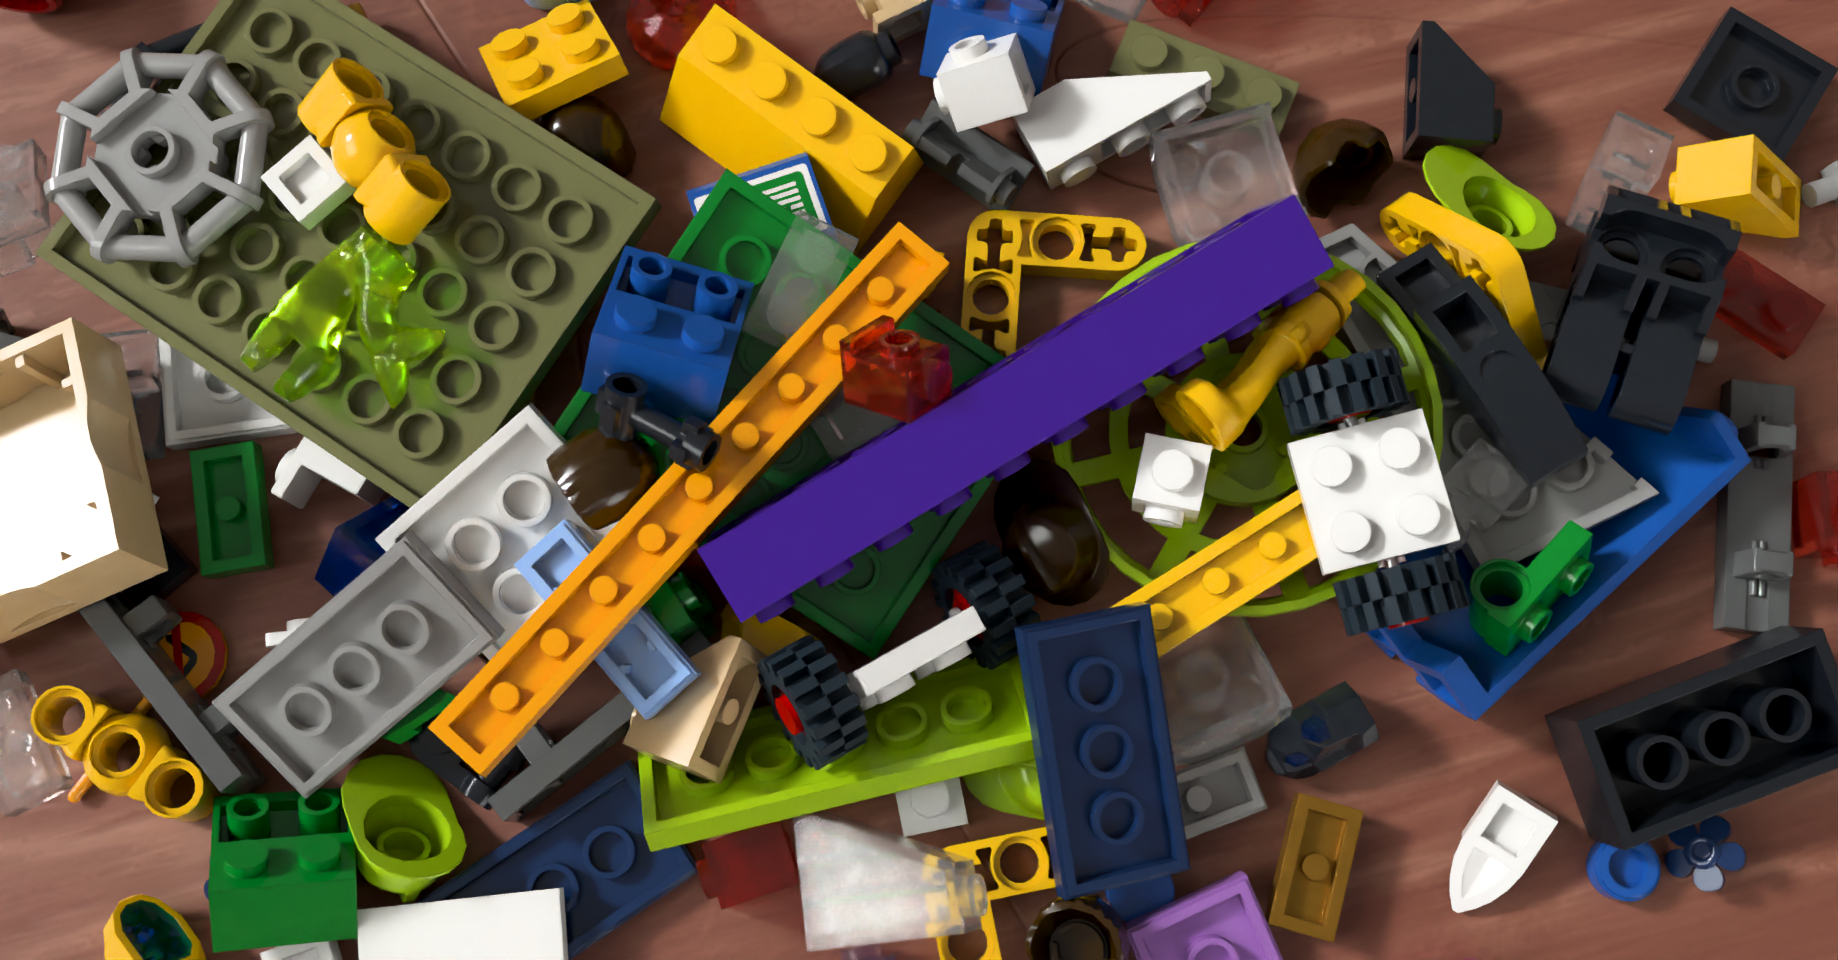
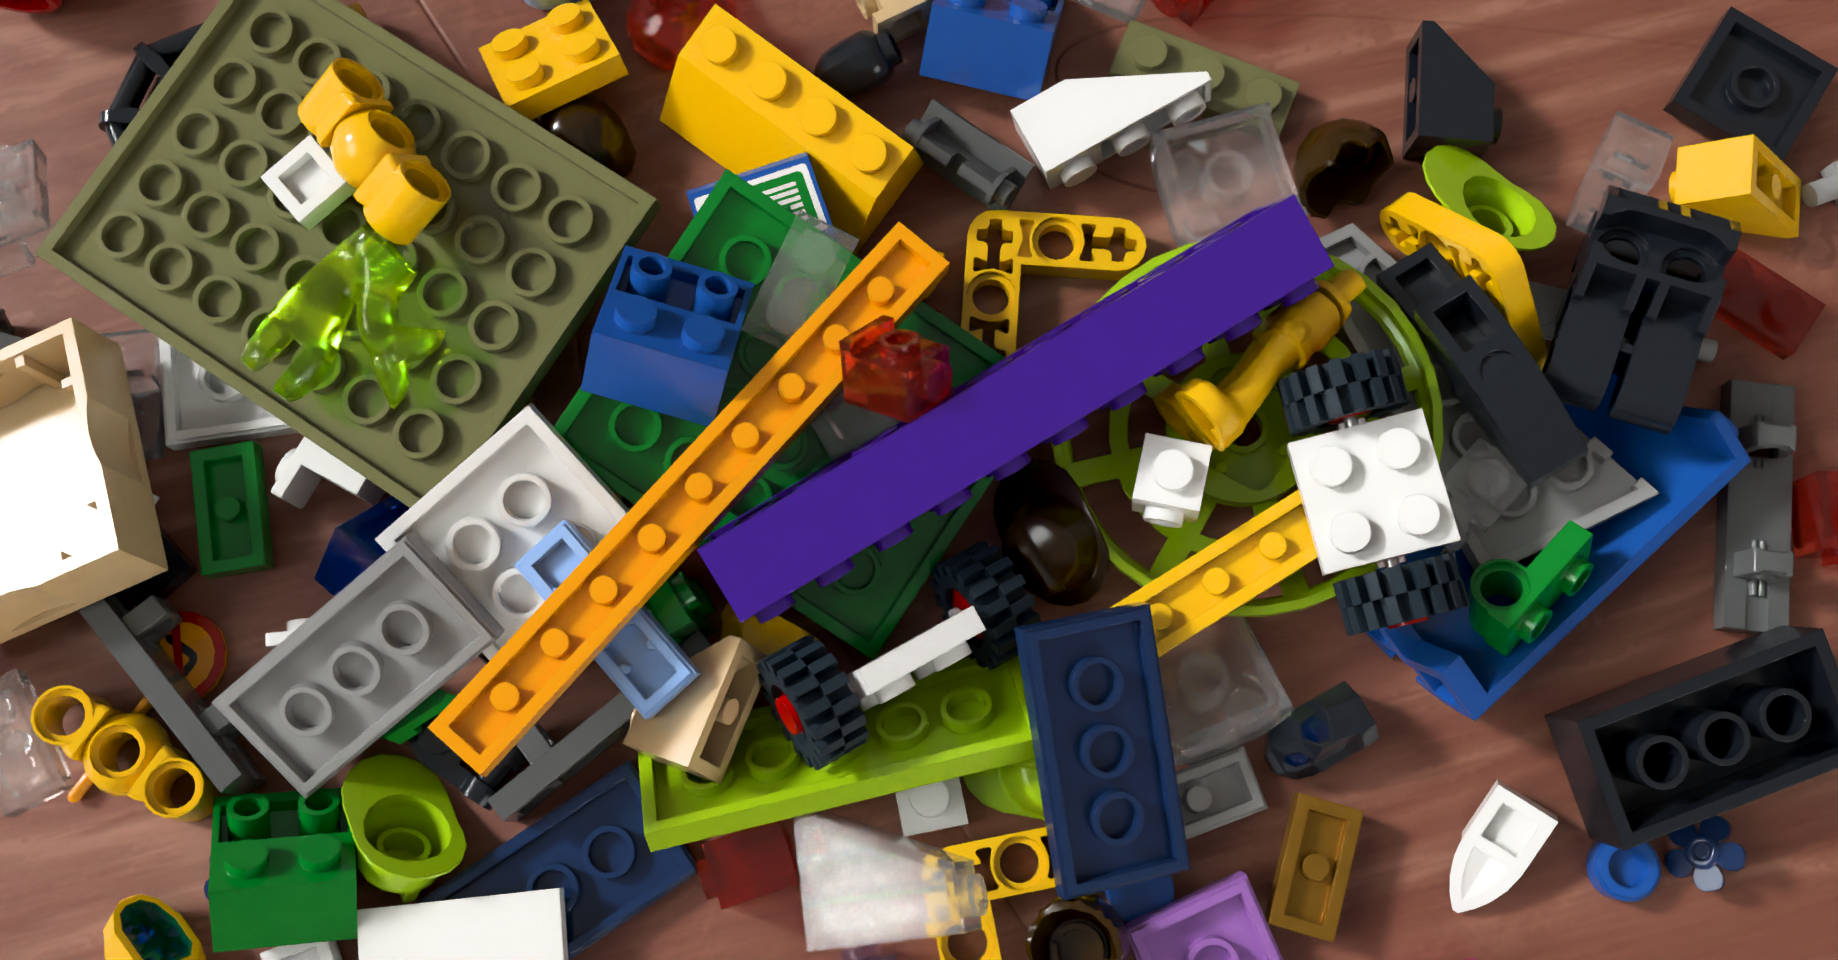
light grey plate [43,47,275,268] -> none
dark brown hair [546,426,660,530] -> none
black bar [595,372,722,472] -> none
white brick [933,33,1036,132] -> none

